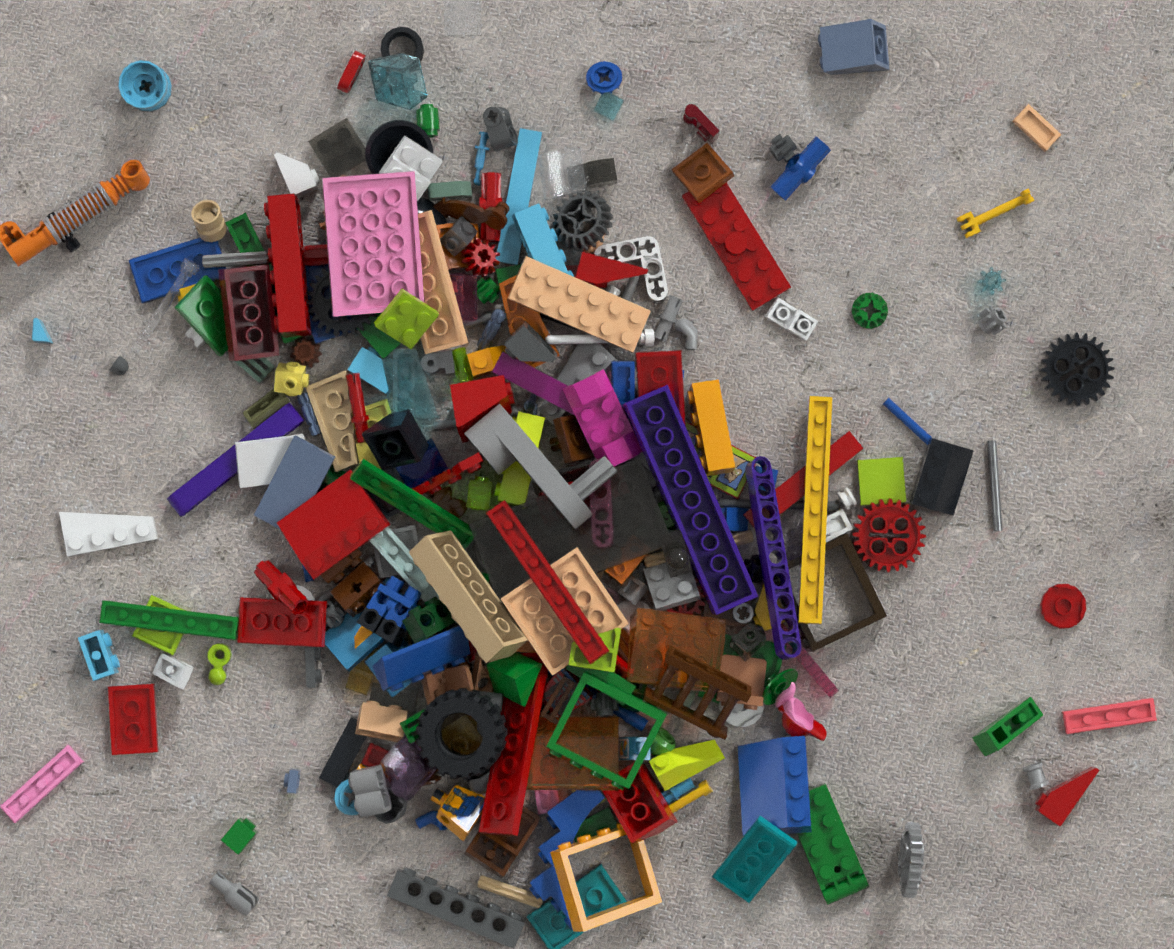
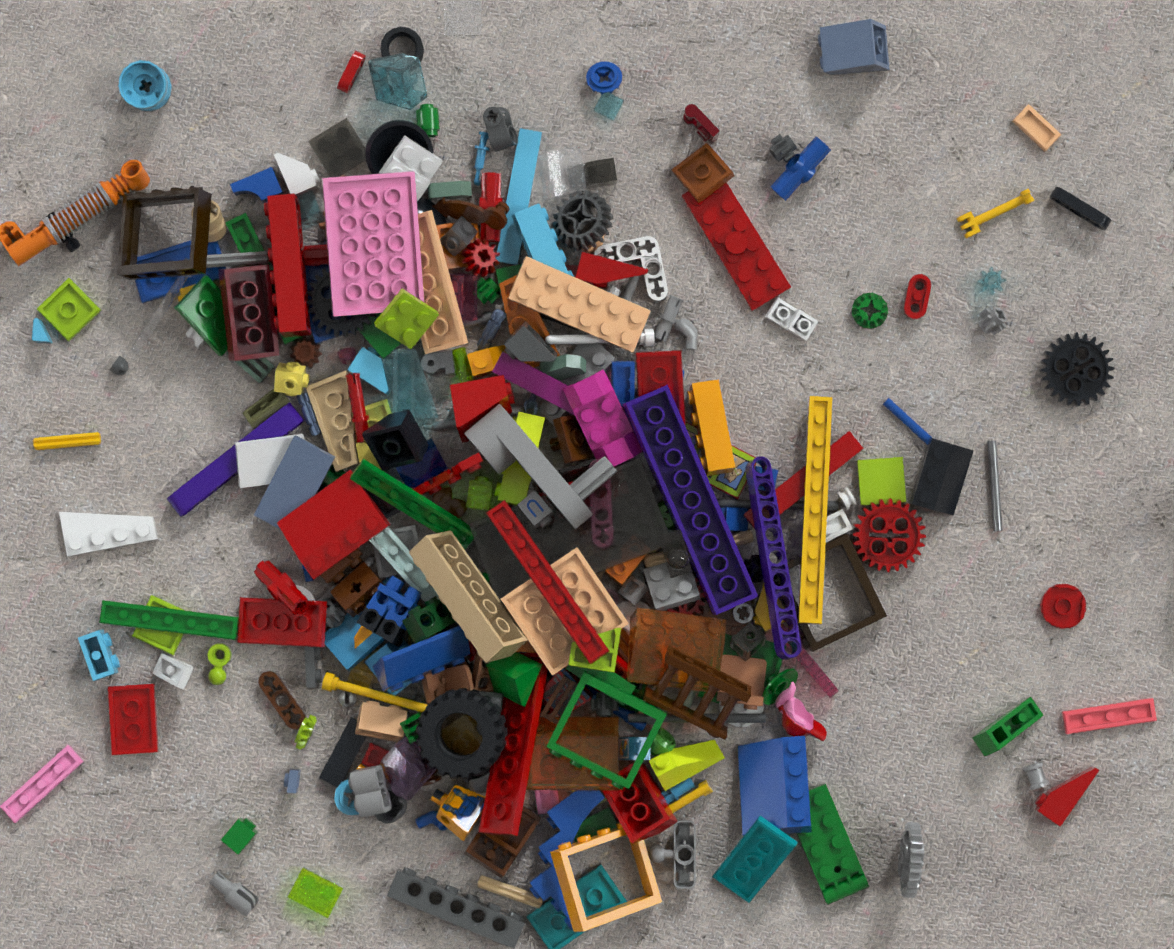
none -> yellow axle [33,432,101,450]
none -> lime tile [37,278,102,342]
none -> dark brown window [117,186,212,280]
none -> blue arch [230,167,284,204]
none -> reddish brown beam [258,671,306,729]
none -> clear neon green plate [288,867,344,918]
none -> lime gear [294,715,317,750]
none -> clear light blue tile [297,190,321,220]
none -> yellow piece [322,672,427,712]
none -> clear pink hinge [337,347,356,365]
none -> light grey hinge [339,690,357,707]
none -> light grey brick [517,490,554,529]
none -> sand green piece [540,354,586,380]
none -> dark grey bar [628,713,766,725]
none -> light grey piece [648,820,696,889]
none -> red plate [903,274,931,320]
none -> black beam [1049,187,1112,231]

